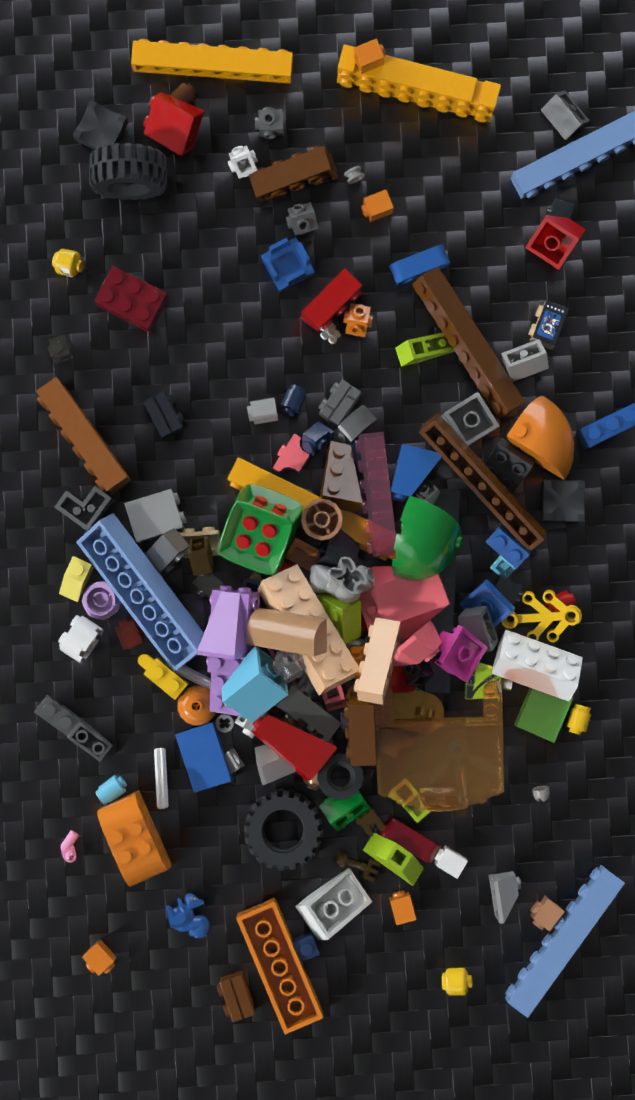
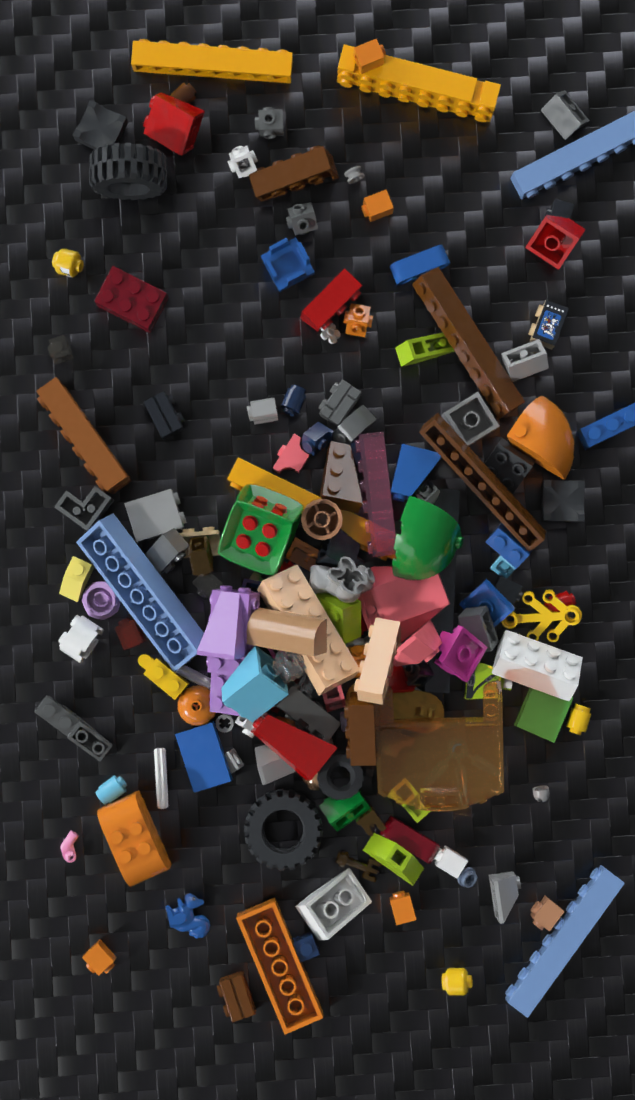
none -> sand blue plate [457,867,477,888]

